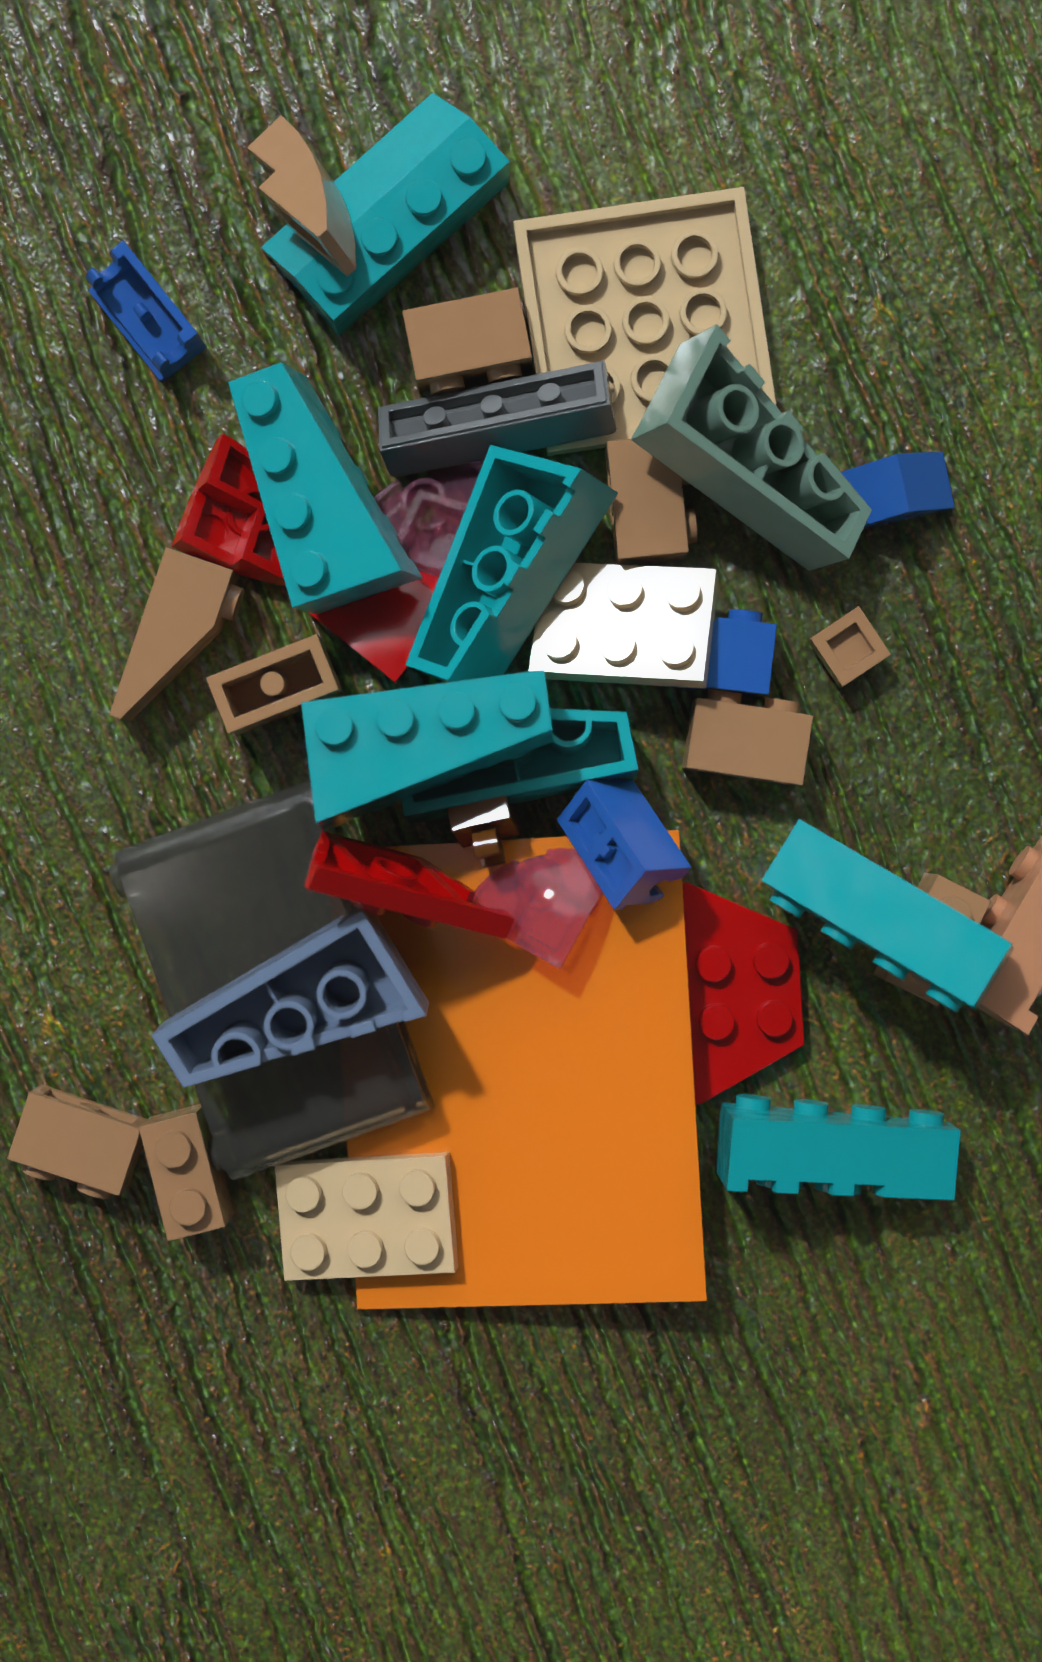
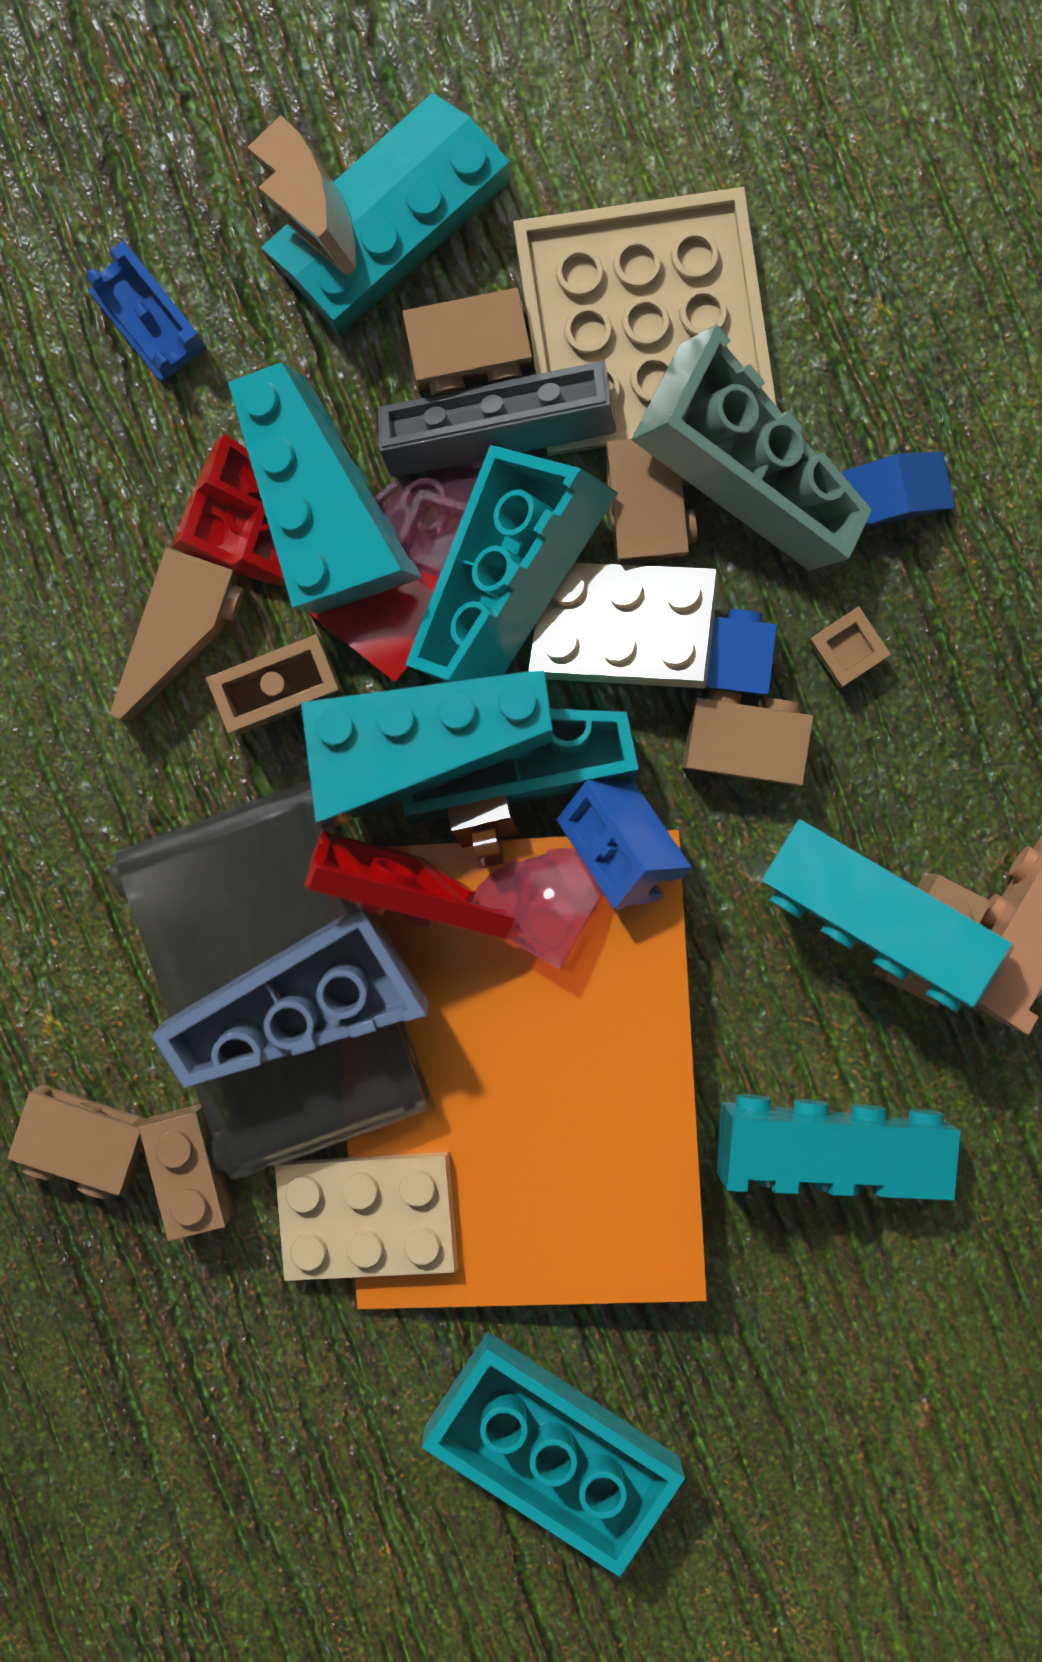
red wing [682,882,804,1105] -> none
none -> teal brick [422,1331,685,1577]

